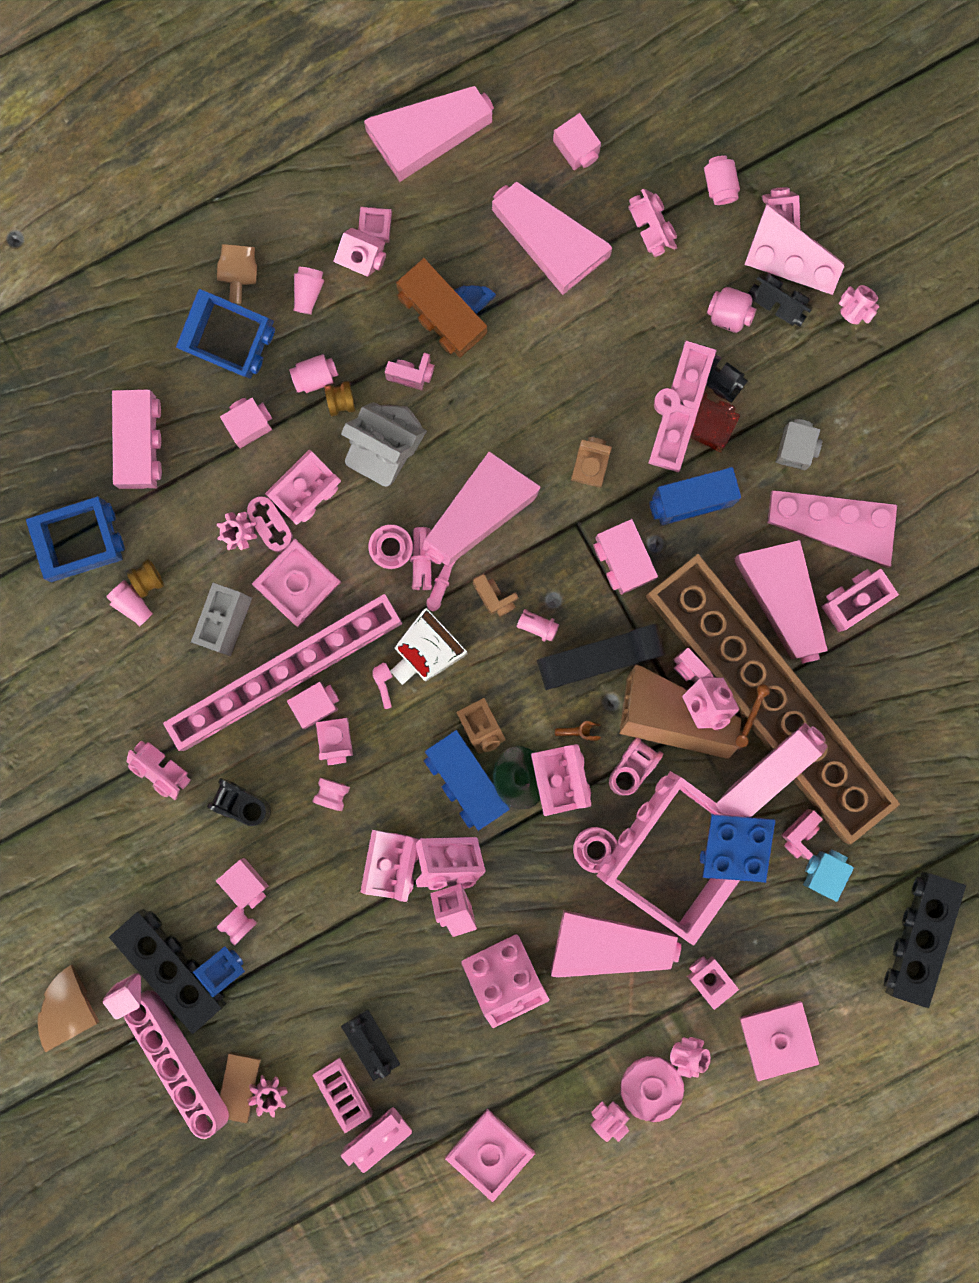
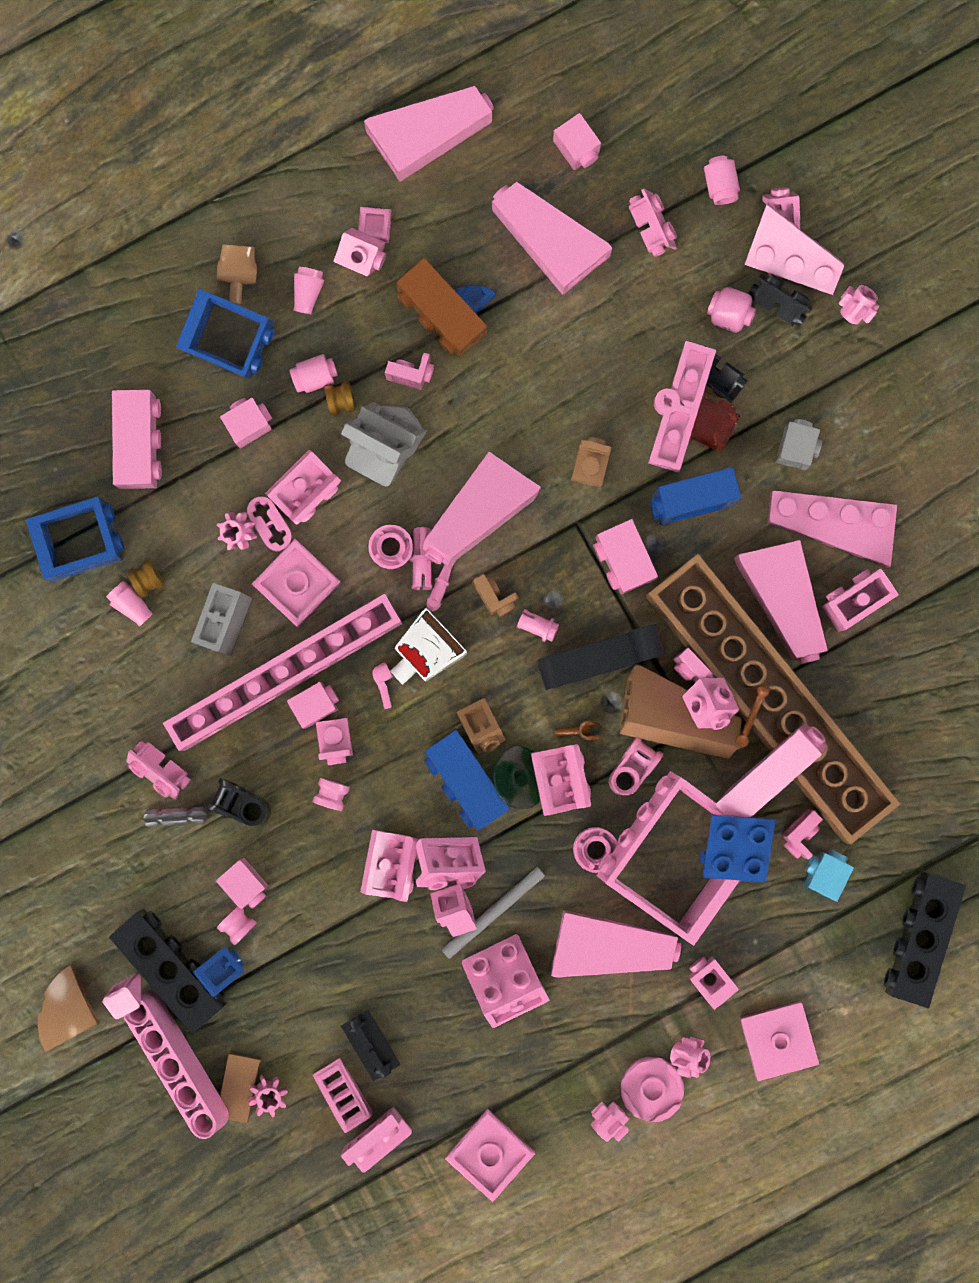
none -> flat silver axle [144,806,207,827]
none -> light grey bar [441,867,545,959]

